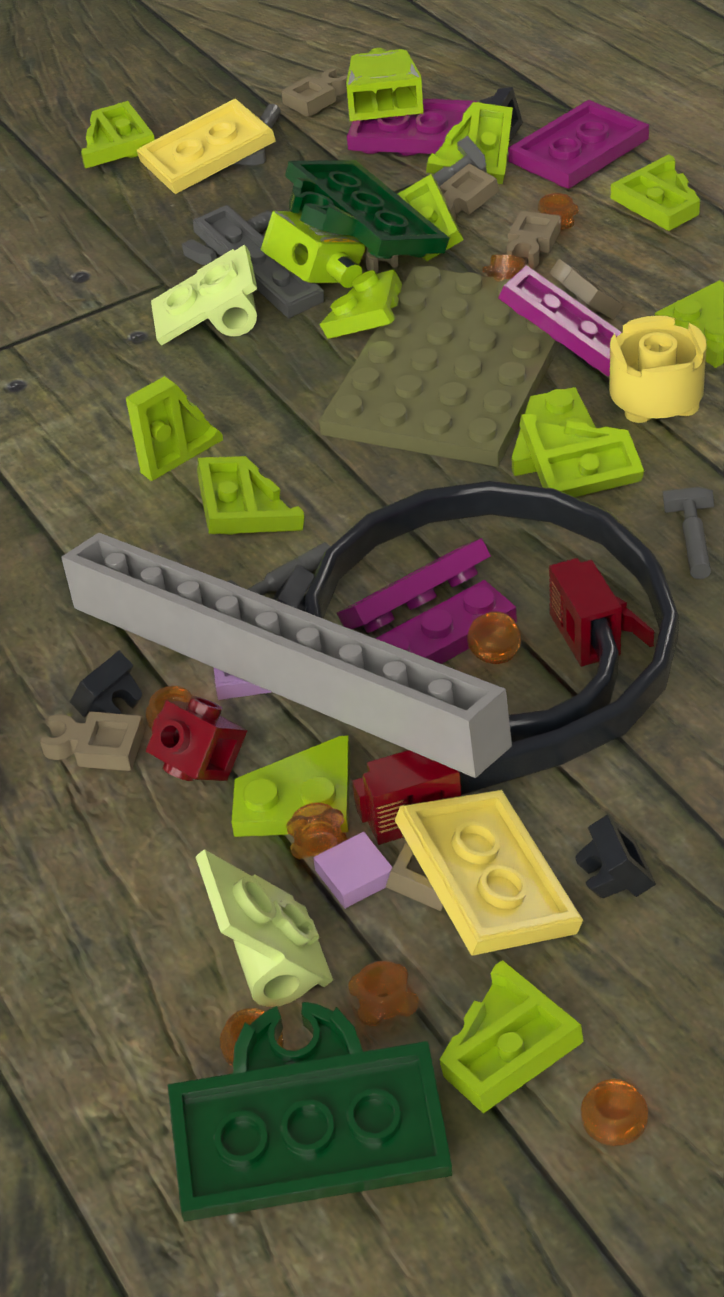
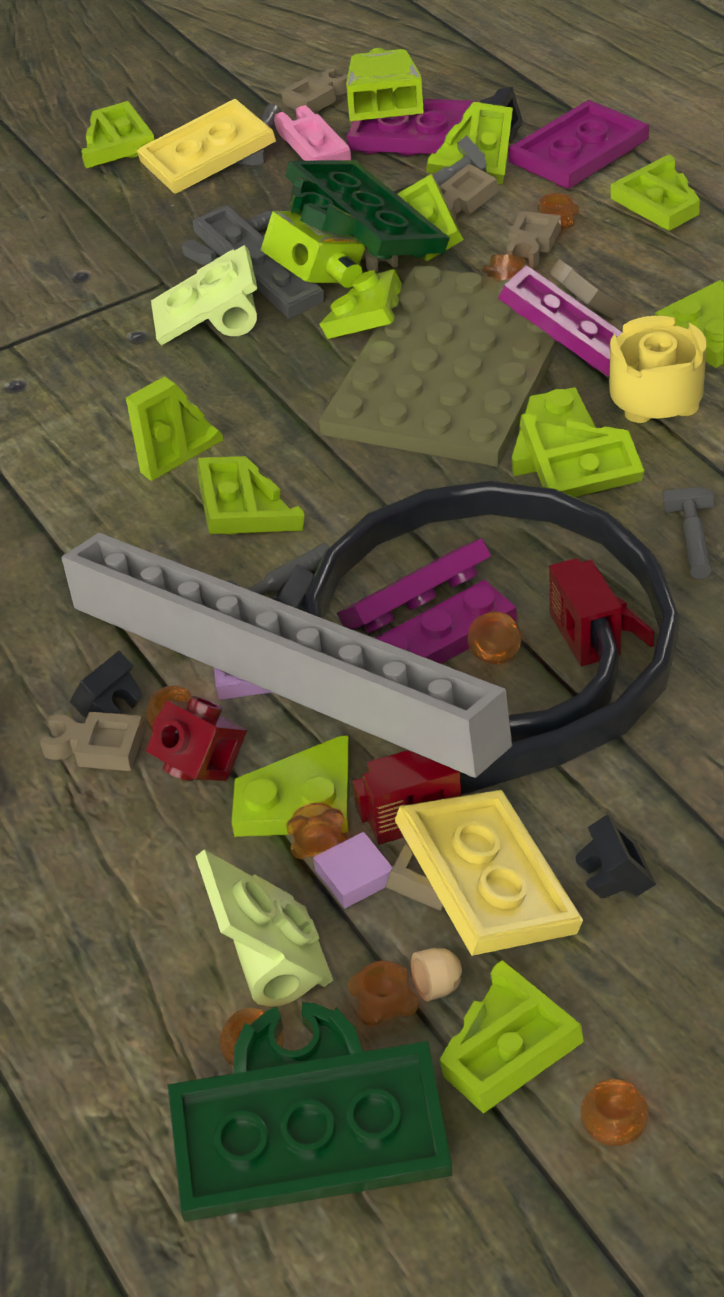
none -> bright pink hinge [274,105,351,161]
none -> tan hinge [411,948,462,1002]

